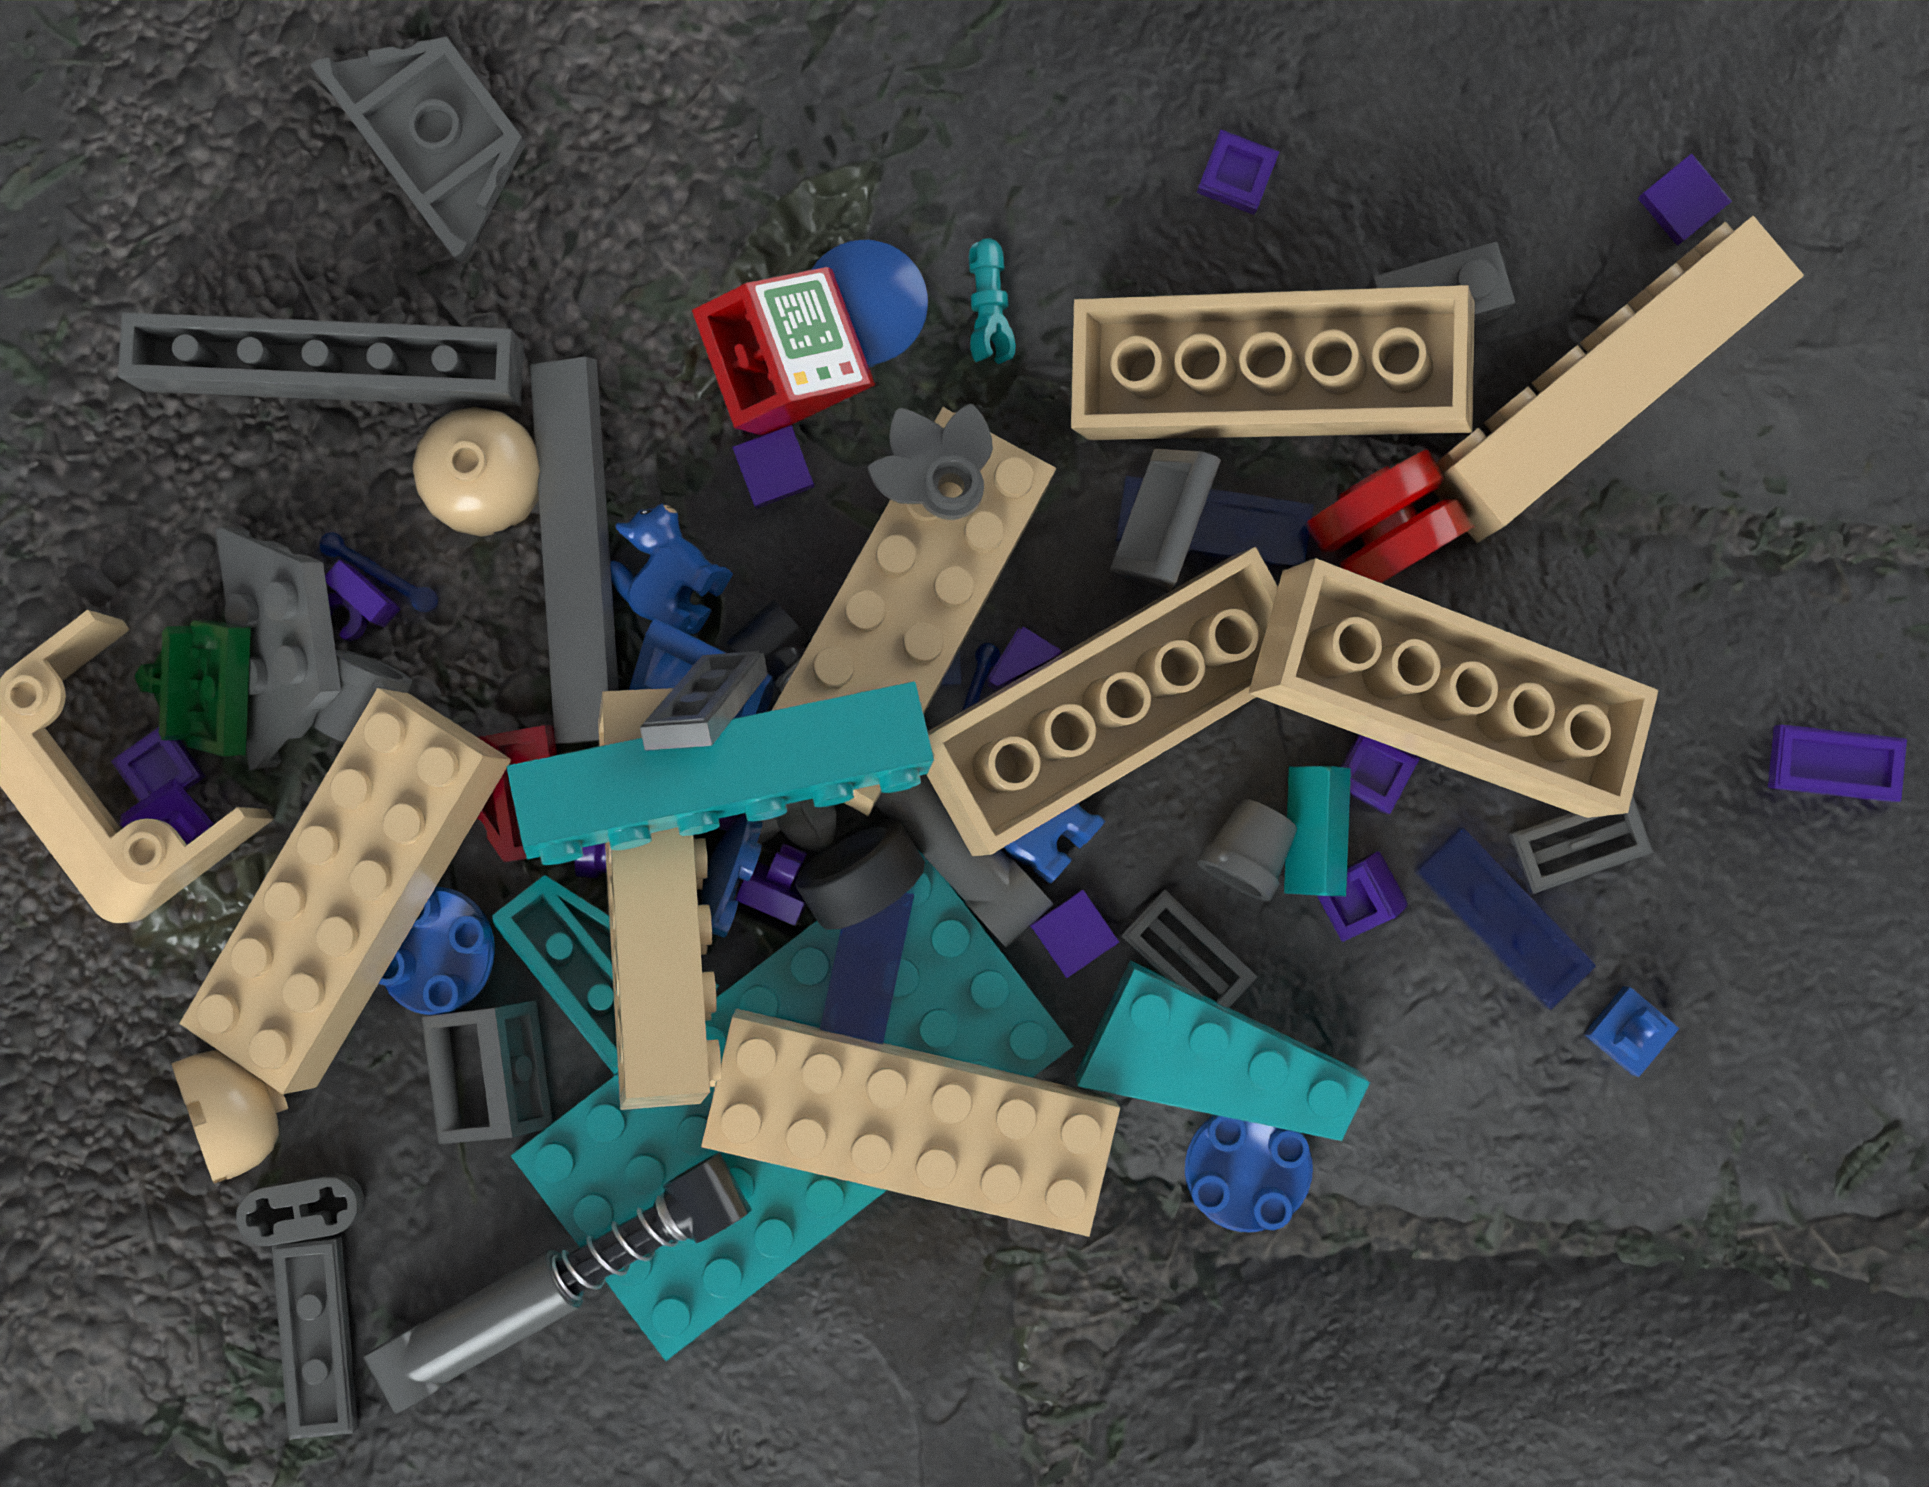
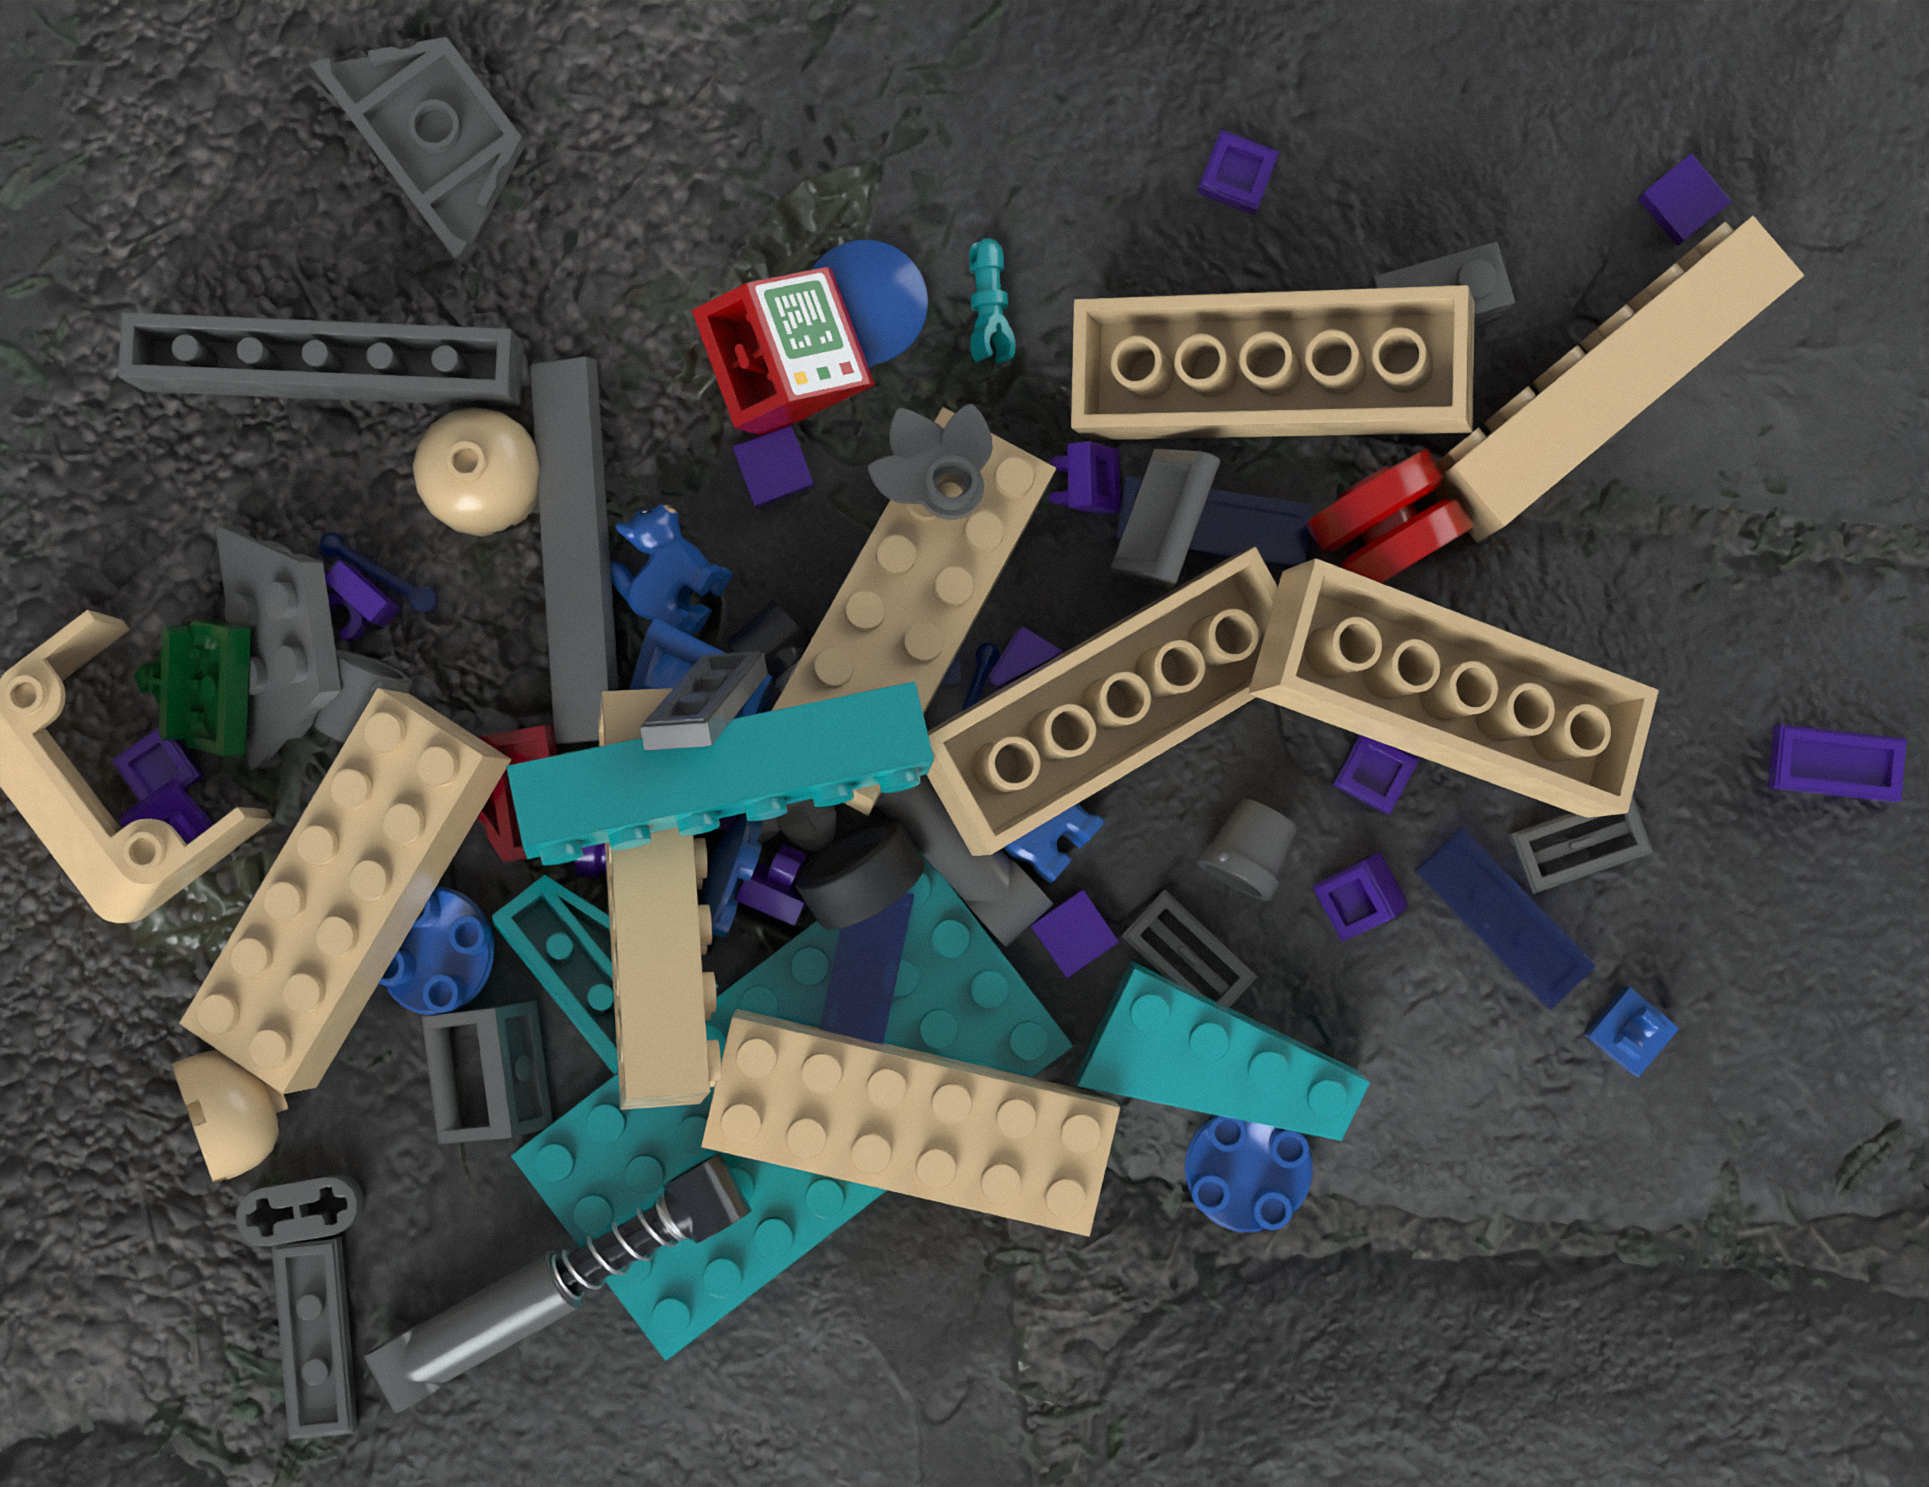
teal slope [1284,766,1351,896] -> none
none -> dark purple tile [1049,441,1120,515]

